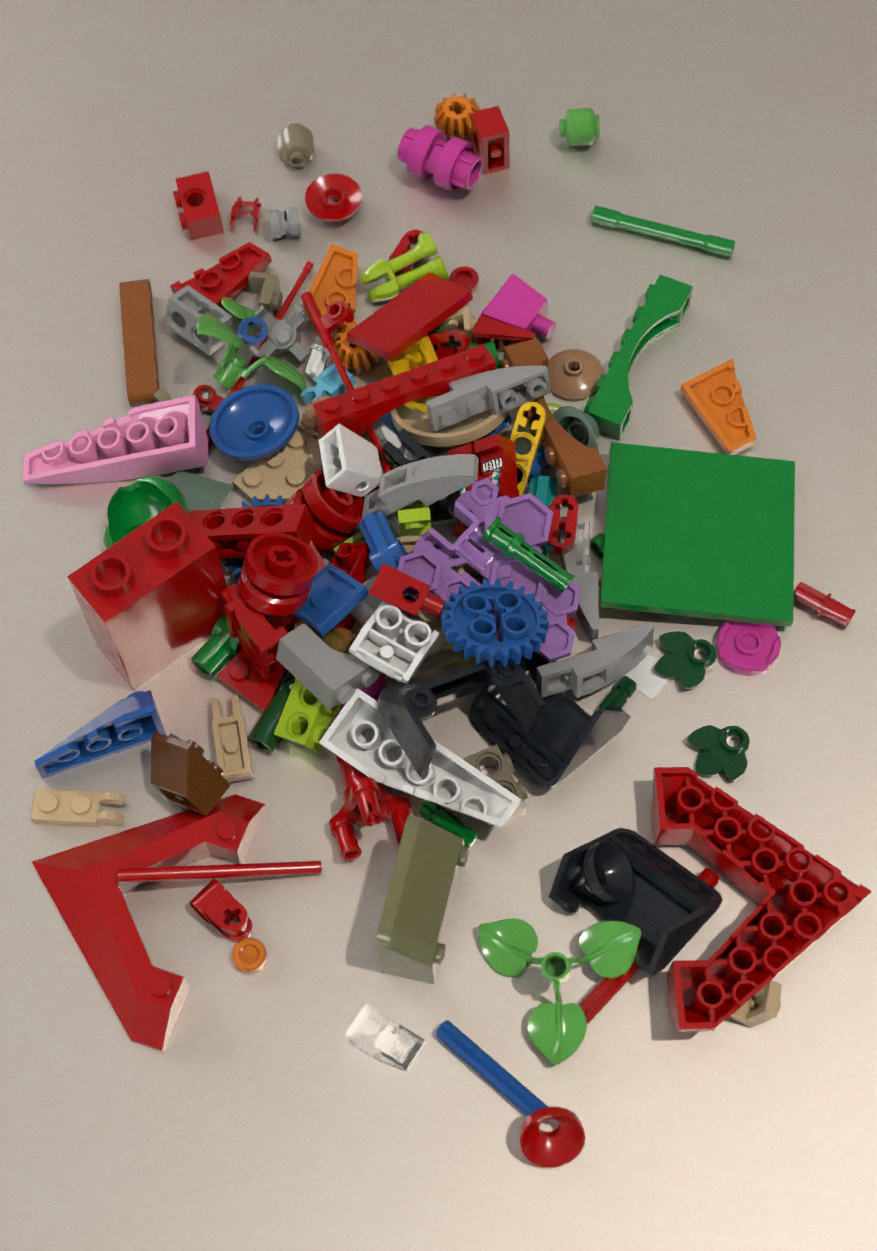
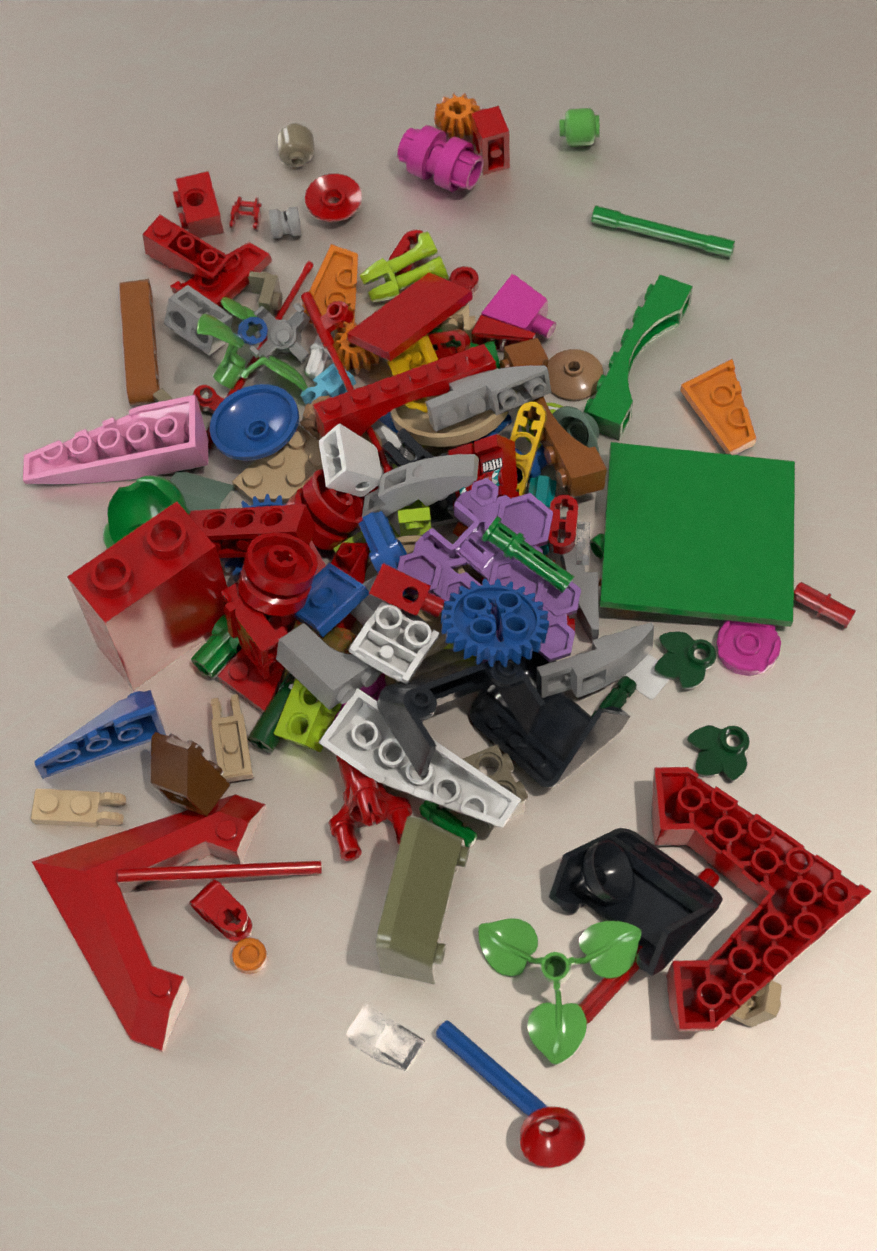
none -> red slope [142,214,230,279]

